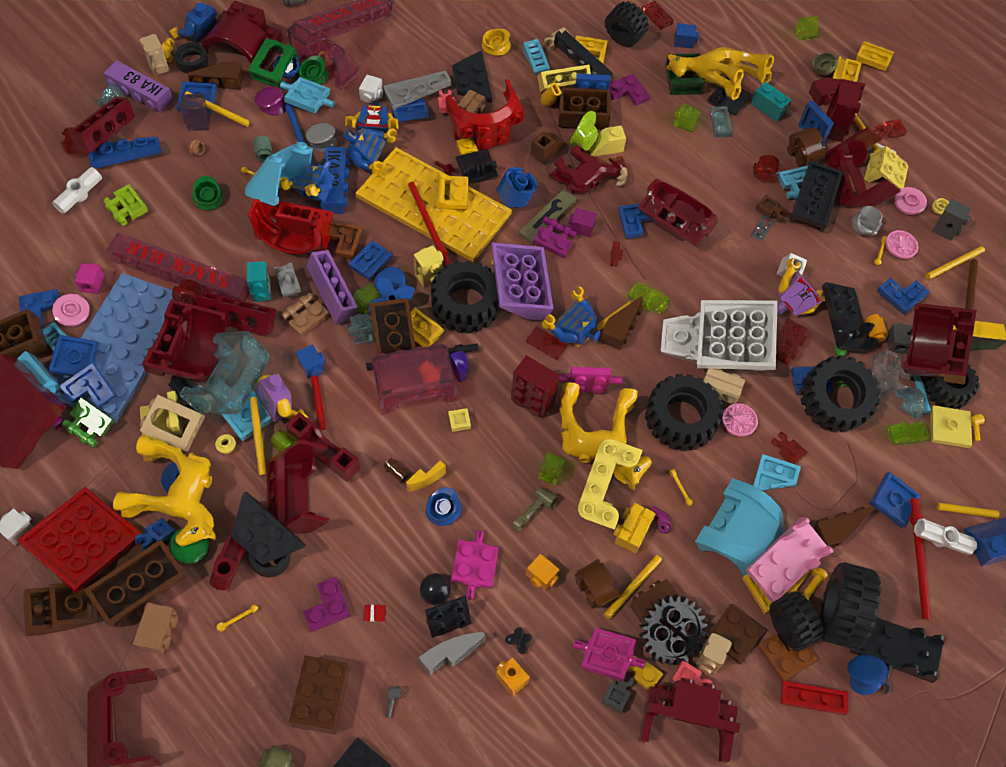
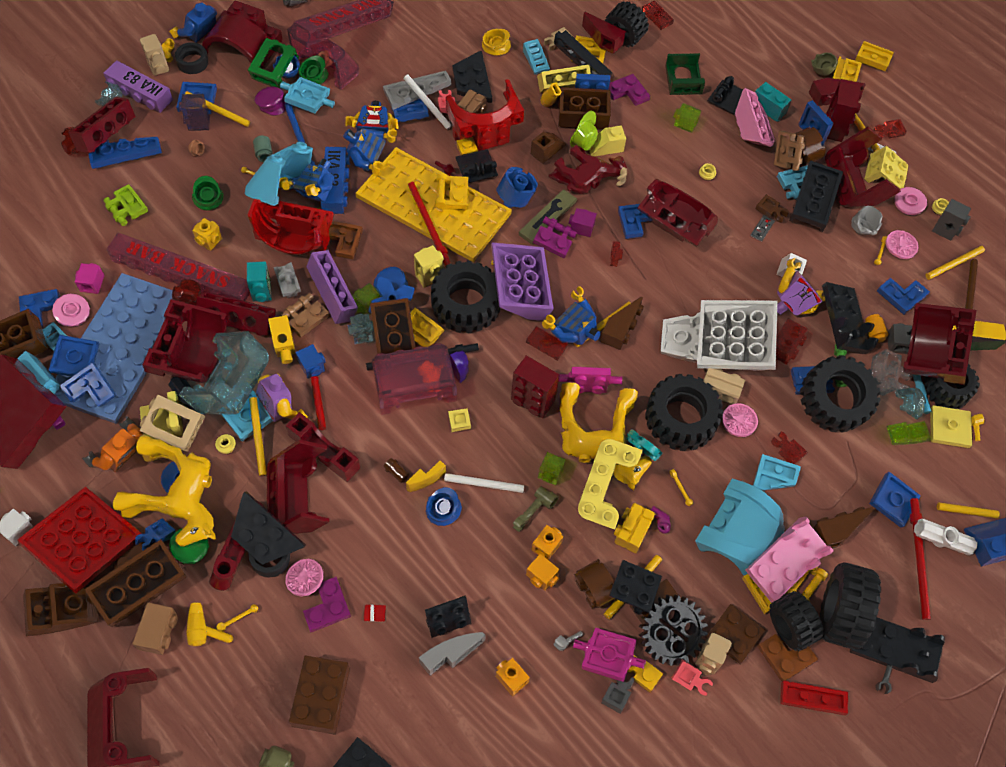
white piece [52,167,102,214] -> none
bright green plate [62,398,115,448] -> none
reddish brown slope [187,62,244,90] -> none
clear neon green brick [270,430,297,452] -> none
light grey piece [306,123,337,153] -> none
blue plate [349,240,393,281] -> none
white brick [359,75,383,103] -> none
dark grey hand [386,686,401,718] -> none
black hair [420,573,451,606] -> none
dark pink plate [451,530,499,600] -> none
black piece [505,627,532,655] -> none
clear neon green slope [628,282,670,313] -> none
dark red piece [638,678,740,763] -> none
yellow animal [666,47,774,101] -> none
blue brick [674,23,699,49] -> none
clear light blue plate [710,106,733,137] -> none
clear red hair [753,155,780,182] -> none
clear neon green brick [795,15,819,41] -> none
blue piece [847,655,888,695] -> none
none -> orange torso [82,416,143,473]
none -> yellow piece [186,603,233,646]
none -> yellow brick [192,218,222,251]
none -> yellow torso [268,315,296,364]
none -> bright pink wheel [285,559,324,597]
none -> white bar [403,74,452,130]
none -> white bar [444,473,524,493]
none -> light orange brick [531,525,564,560]
none -> light grey hand [553,631,583,651]
none -> dark red slope [582,12,626,54]
none -> black hinge [609,560,662,615]
none -> teal plate [626,429,663,461]
none -> light yellow plate [699,163,716,180]
none -> bright pink wedge [735,88,775,147]
none -> medium nougat plate [774,130,805,171]

